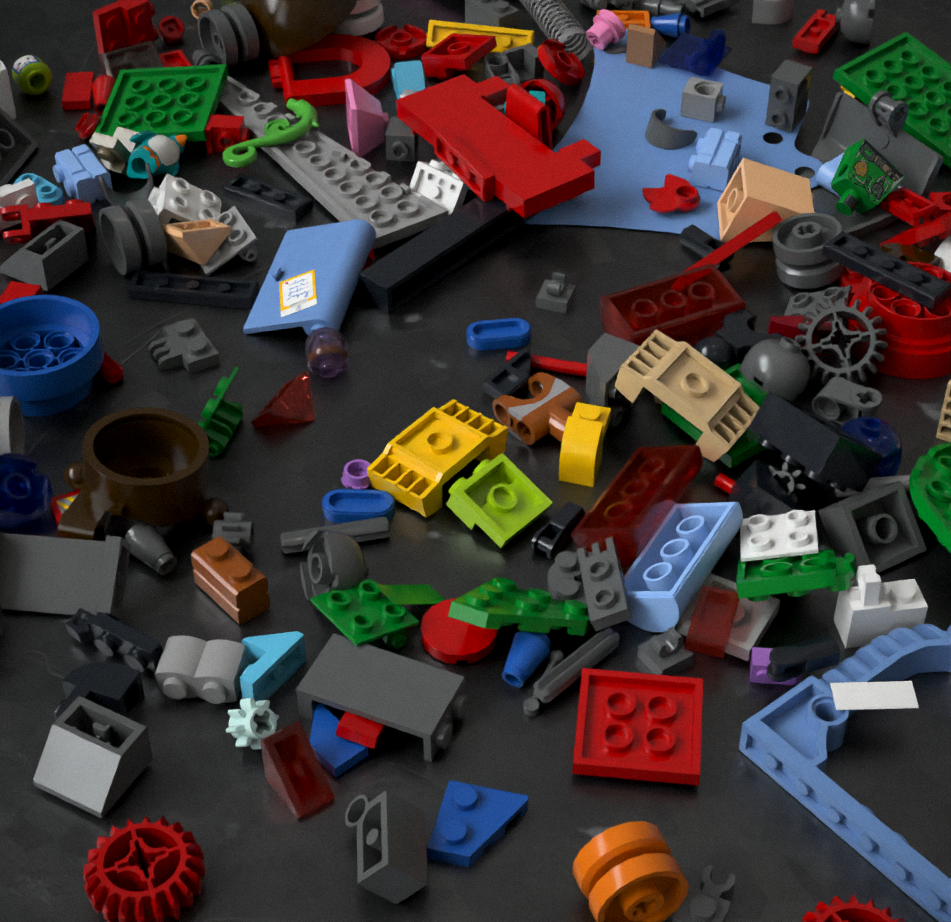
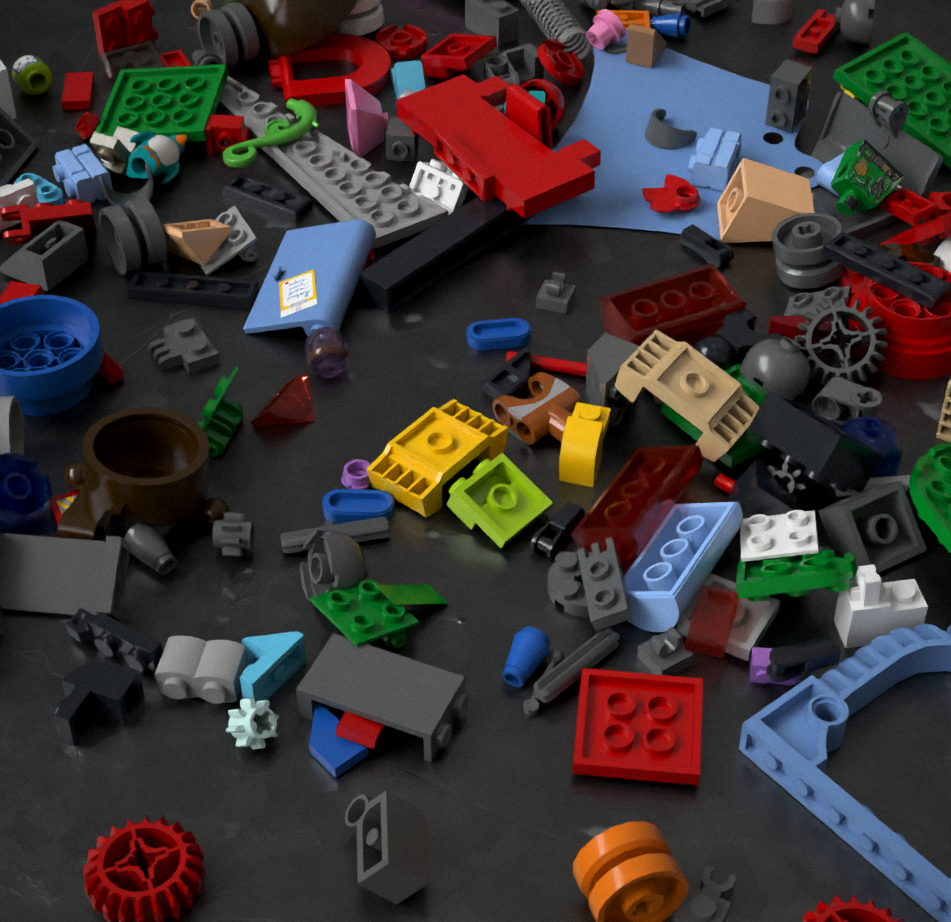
dark grey slope [33,696,153,819] -> none
red cone [92,75,116,115] -> none
white bracket [148,174,221,225] -> none
red tile [157,16,185,43] -> none
dark orange brick [191,536,270,624] -> none
clear red slope [260,721,335,818] -> none
red tile [420,598,498,664] -> none
yellow tile [426,20,535,54] -> none
blue wing [427,780,529,867] -> none
green plate [448,577,594,636] -> none
clear blue hinge [659,30,732,77] -> none
red tile [669,211,782,292] -> none
light grey brick [680,77,726,123] -> none
white sticker [830,681,919,710] -> none

